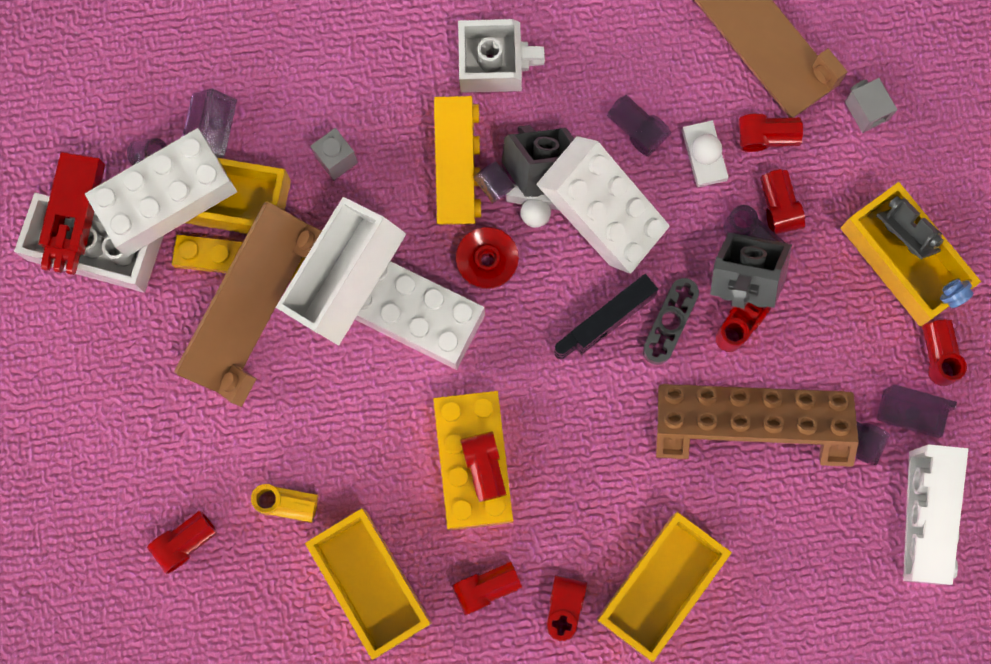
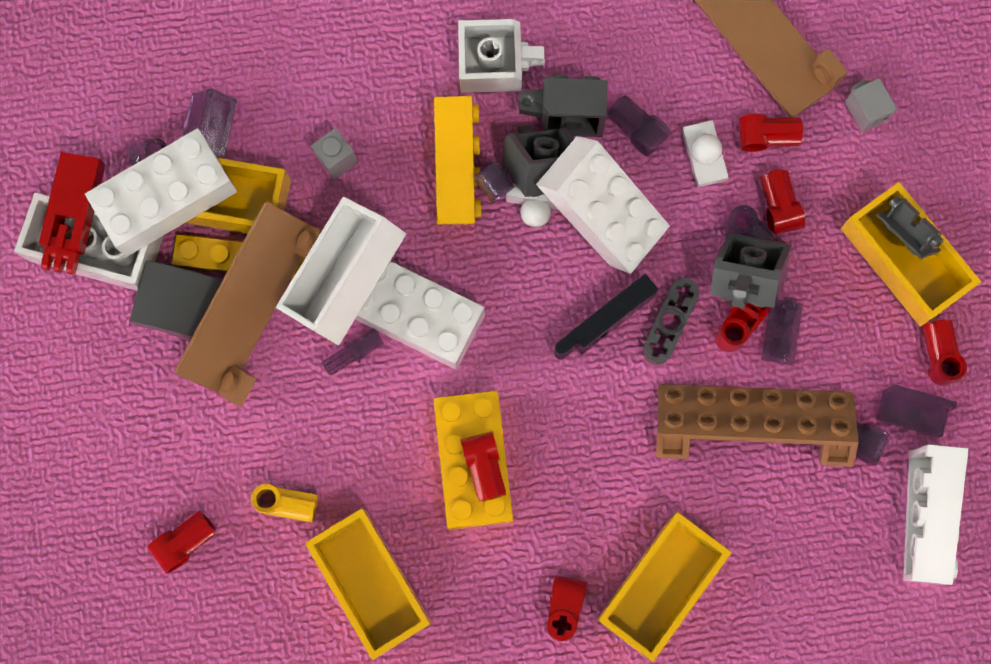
red piece [452,562,522,616] -> none
red dish [456,227,519,289] -> none
medium blue plate [940,279,974,308] -> none
none -> dark grey slope [129,260,223,340]
none -> clear purple axle [322,328,384,375]
none -> dark grey hinge [519,74,608,137]
none -> clear purple hinge [762,297,803,366]

